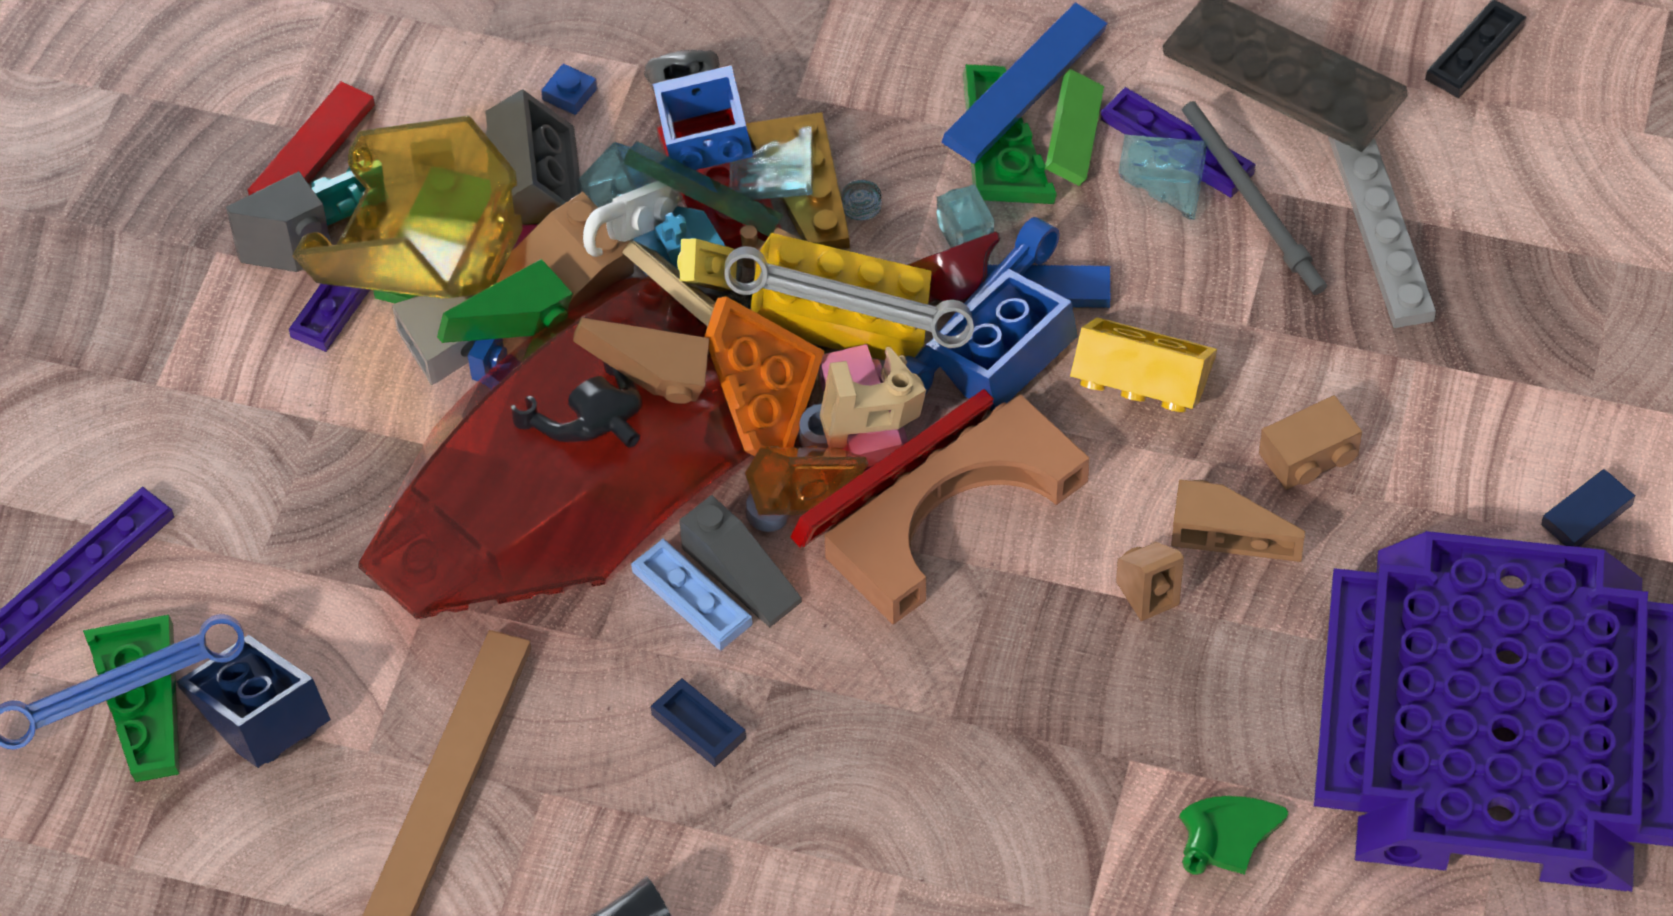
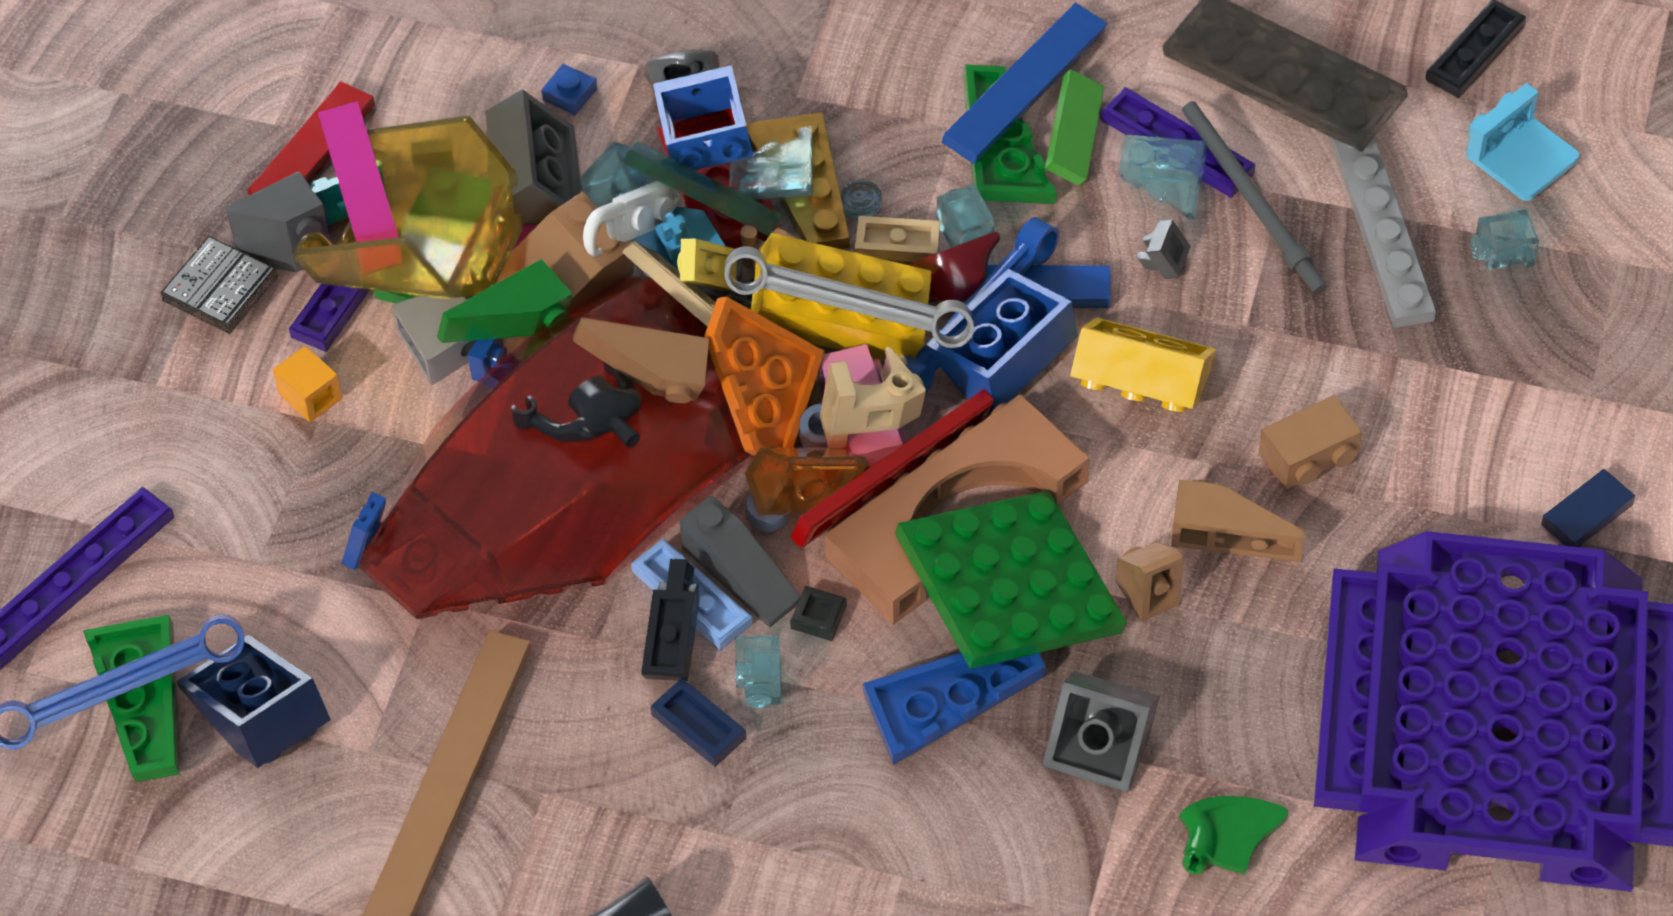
none -> tile [160,236,278,334]
none -> light orange panel [272,347,342,423]
none -> dark pink tile [318,101,405,272]
none -> blue tile [341,491,386,570]
none -> black hinge [641,559,700,681]
none -> clear light blue brick [735,636,781,708]
none -> pearl dark grey tile [790,586,847,641]
none -> tan plate [855,216,941,262]
none -> blue wing [863,653,1046,765]
none -> green plate [894,490,1127,669]
none -> dark grey slope [1042,671,1160,792]
none -> dark grey tile [1137,219,1191,279]
none -> medium azure bracket [1466,83,1579,201]
none -> clear light blue brick [1471,209,1539,270]

